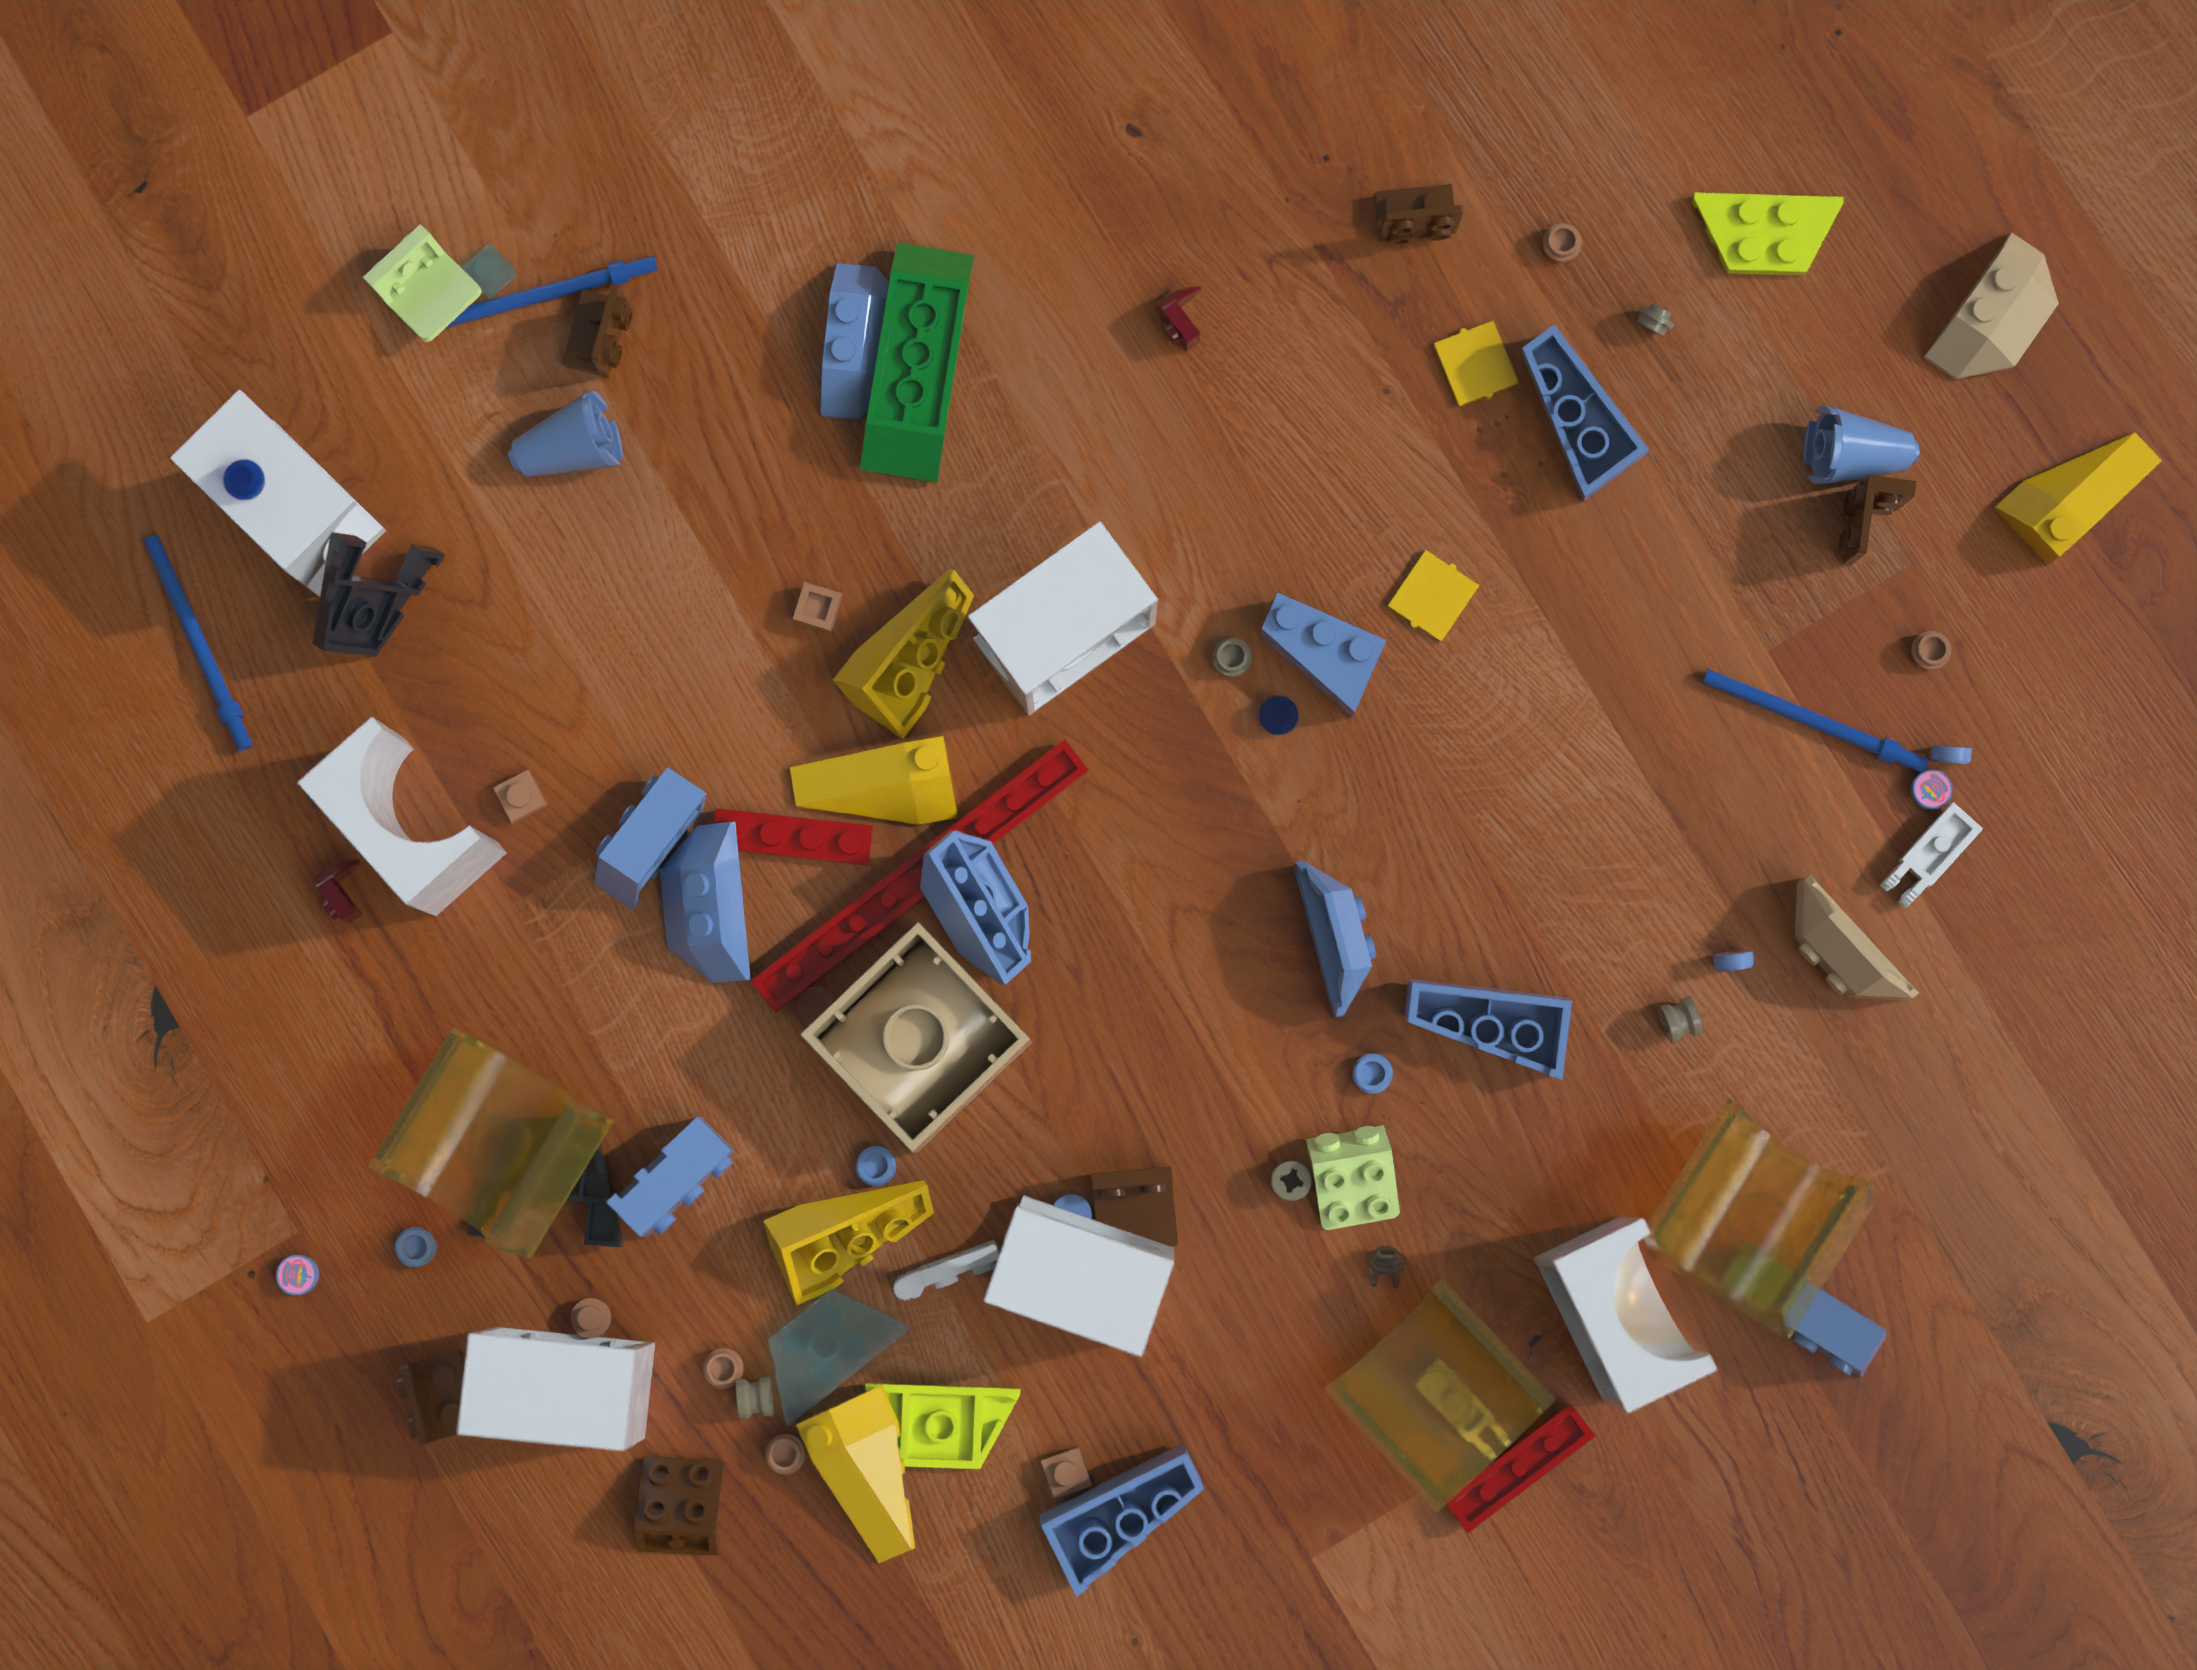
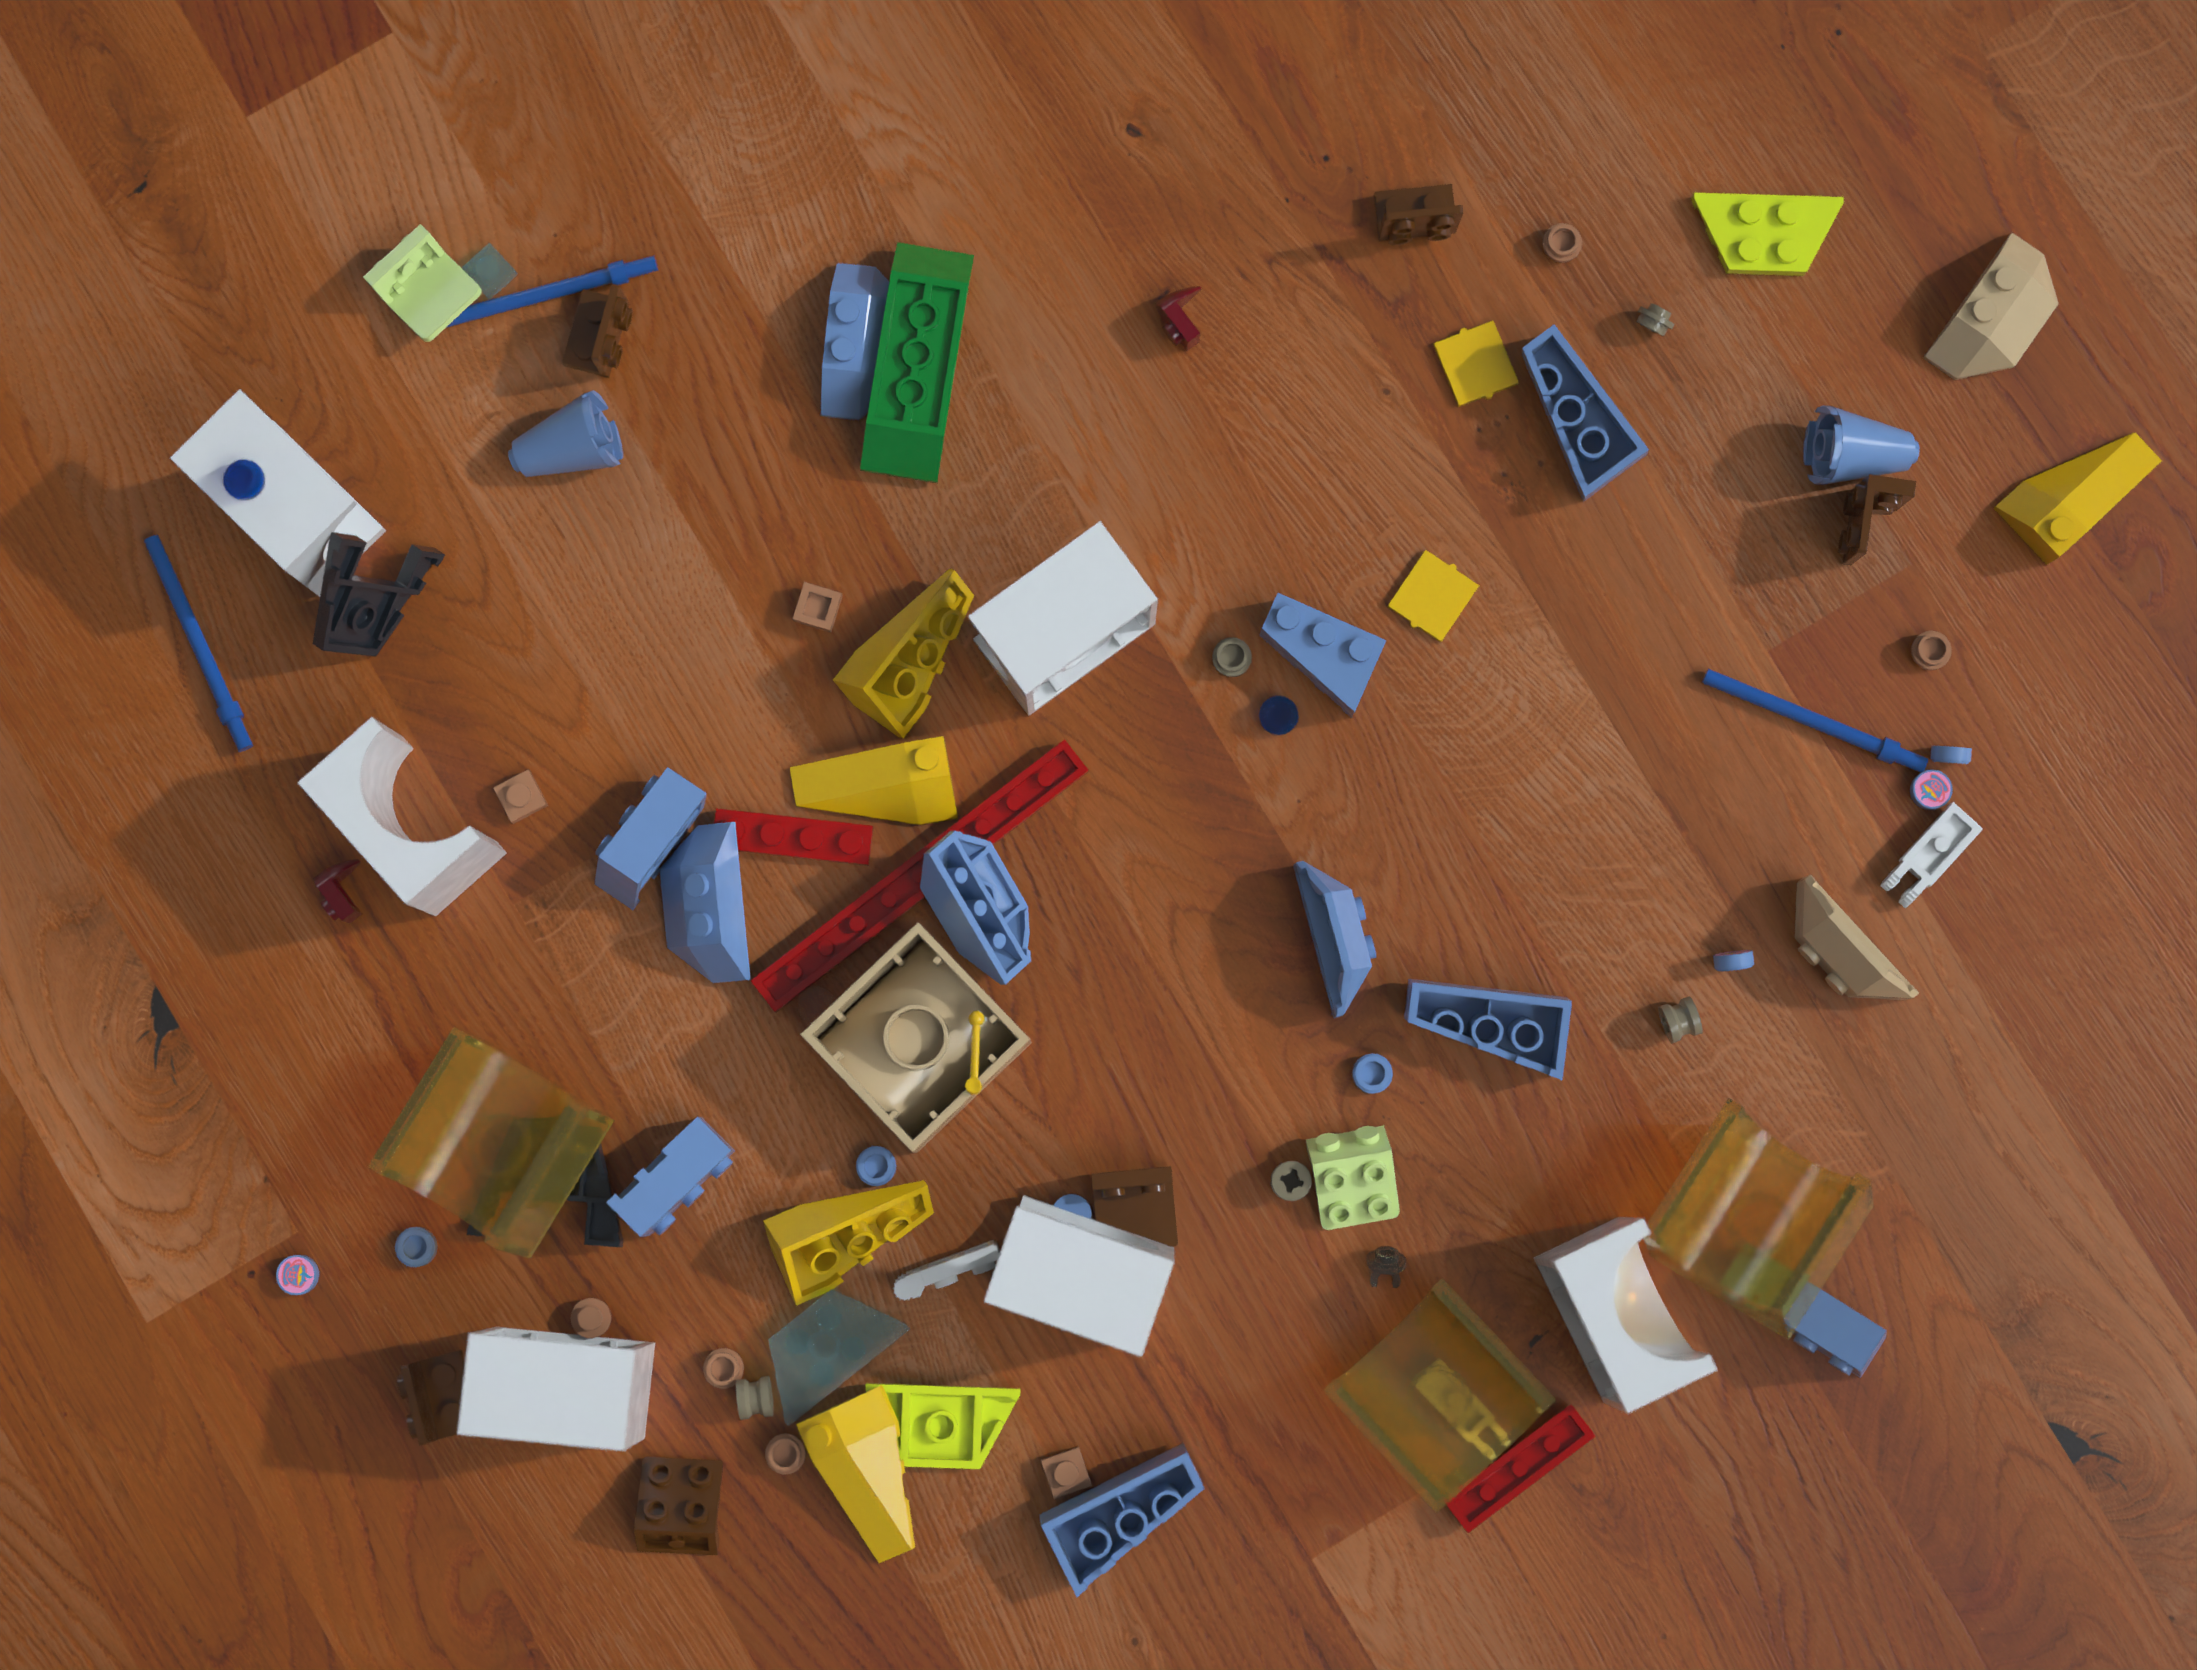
none -> yellow hinge [965,1010,985,1095]

